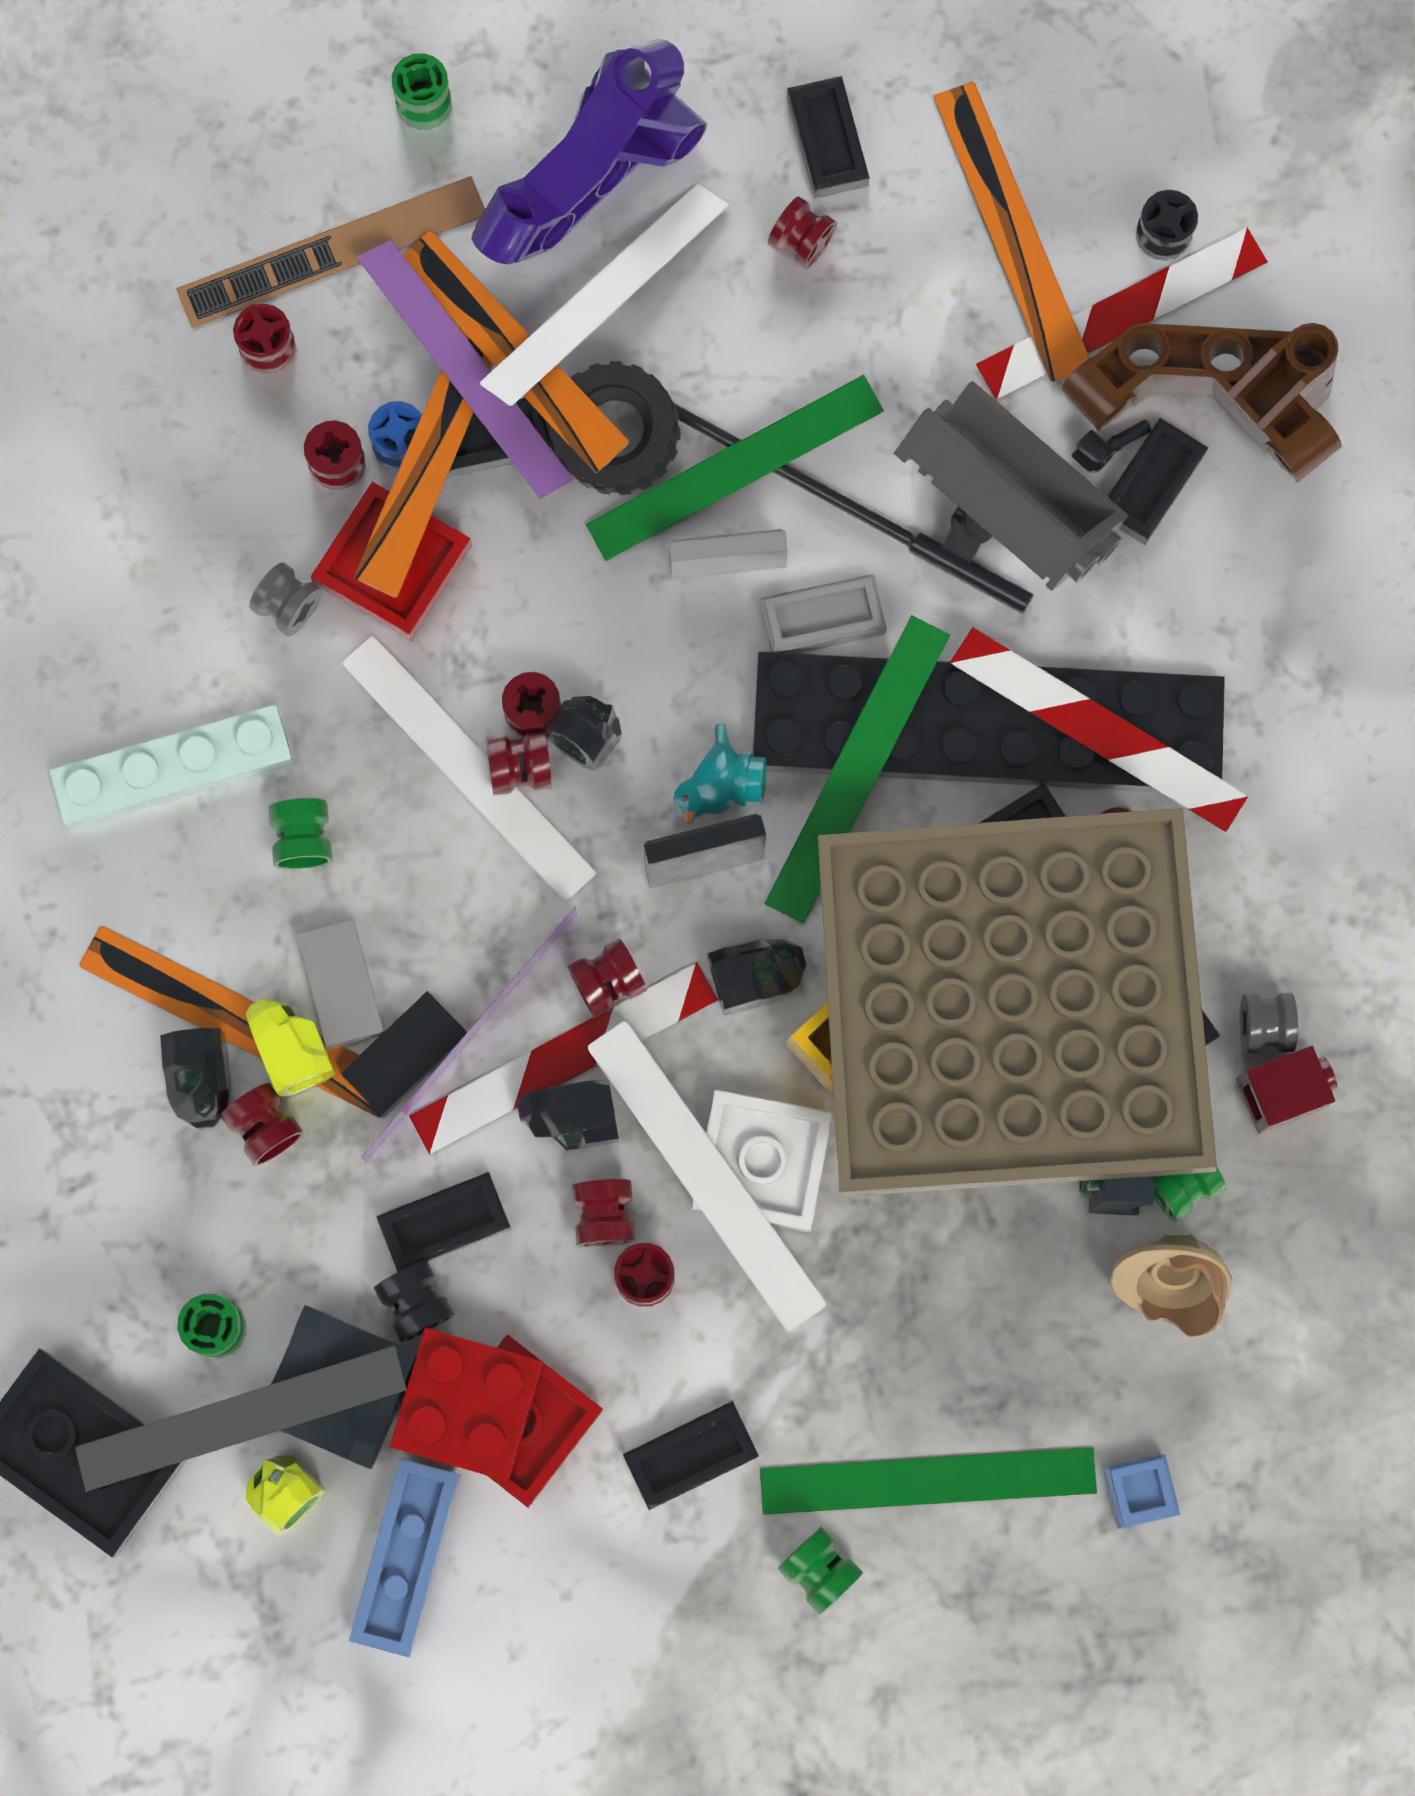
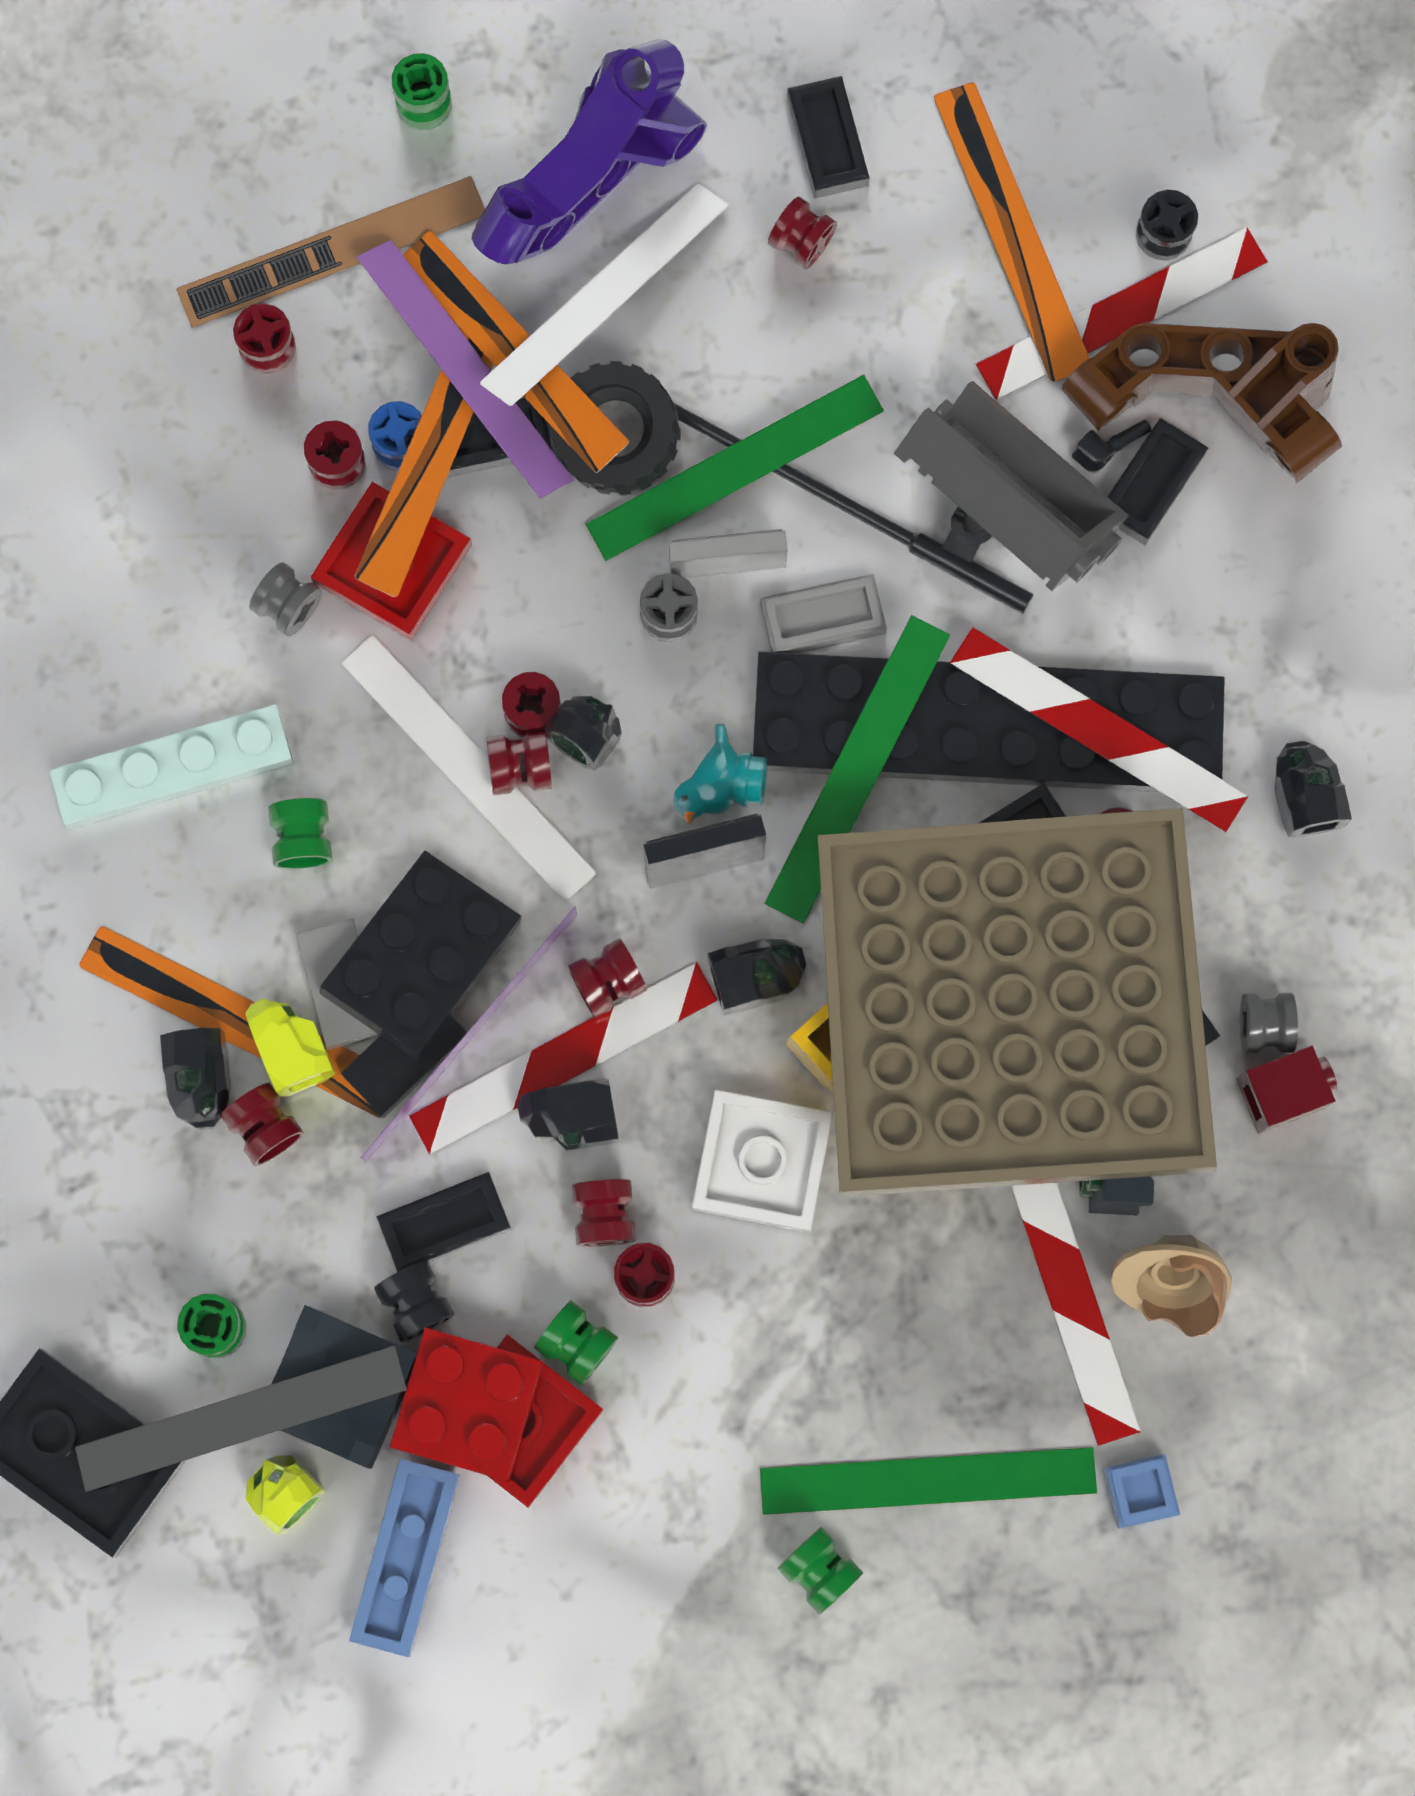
white sticker [588,1021,826,1332] -> none
black tile [623,1401,759,1511] -> none
green wheel [1151,1167,1226,1222] -> none
none -> black plate [320,850,522,1061]
none -> green wheel [534,1300,619,1386]
none -> dark grey wheel [640,573,698,642]
none -> sticker [1011,1183,1141,1446]
none -> black rock [1275,741,1352,837]

